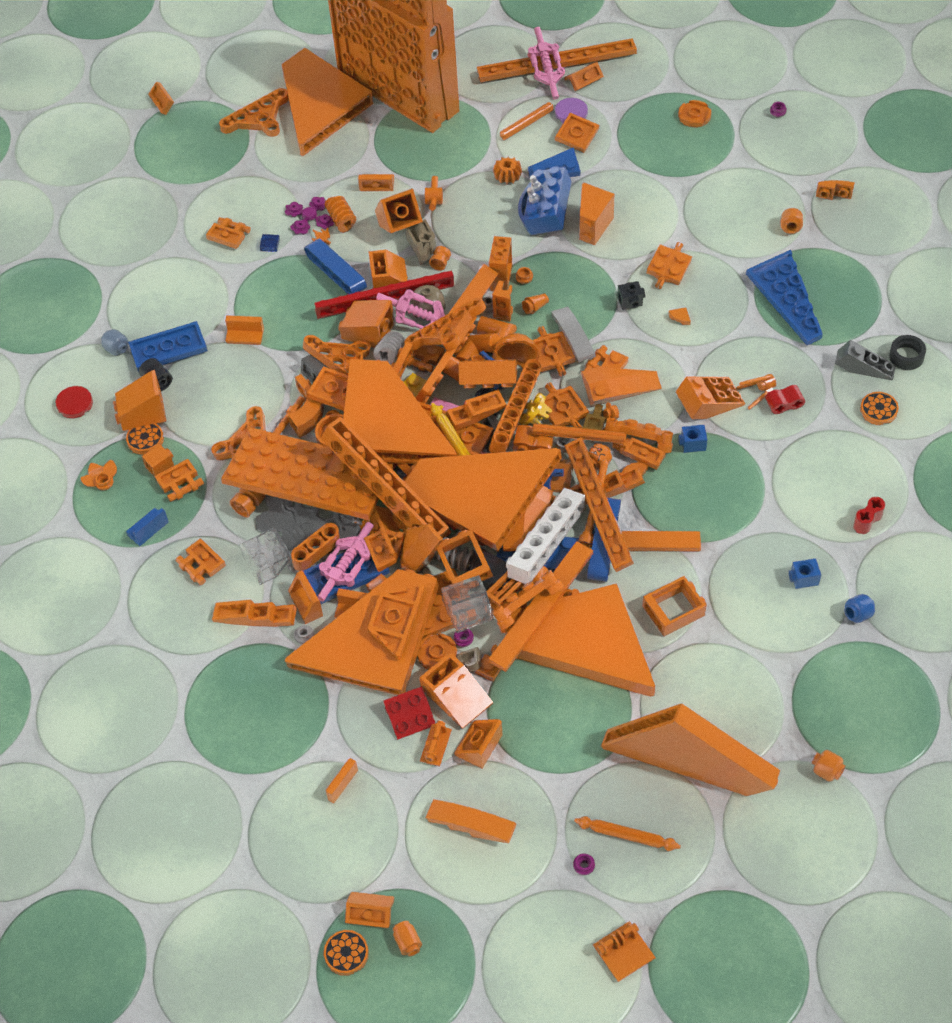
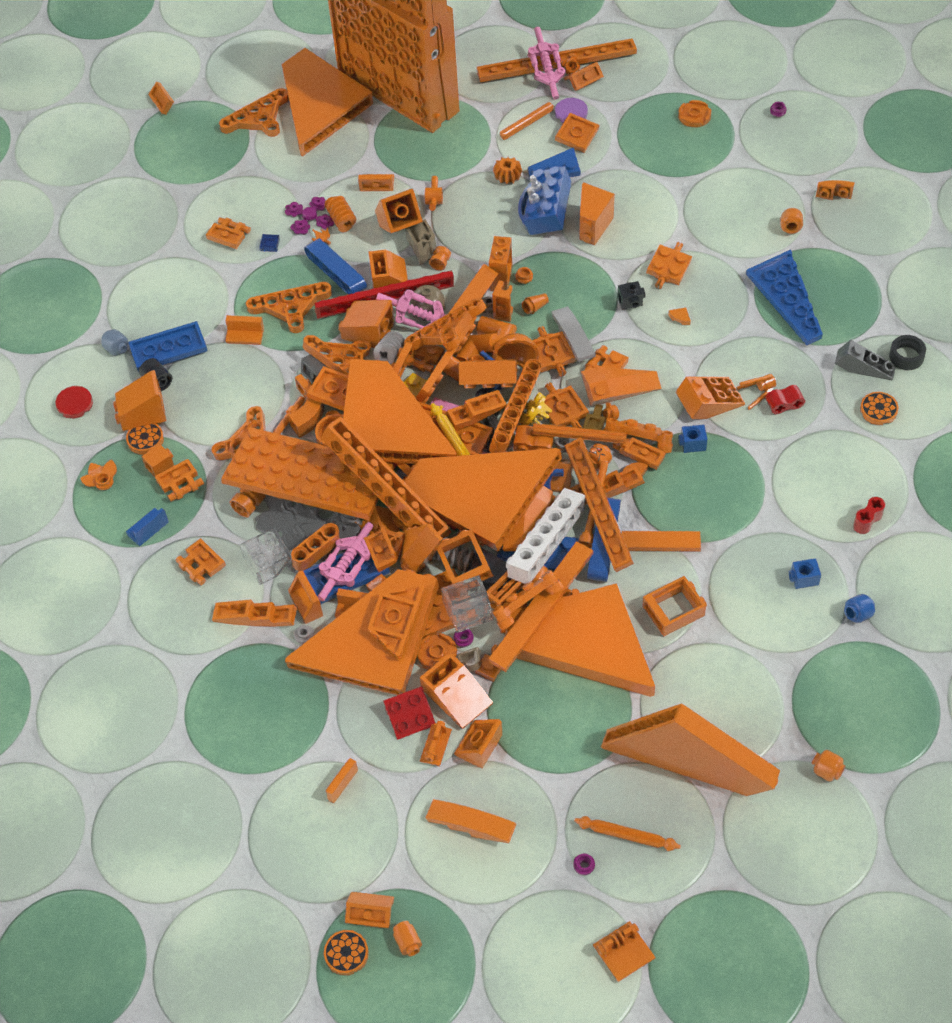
none -> orange beam [246,282,332,333]
none -> orange plate [562,55,580,74]

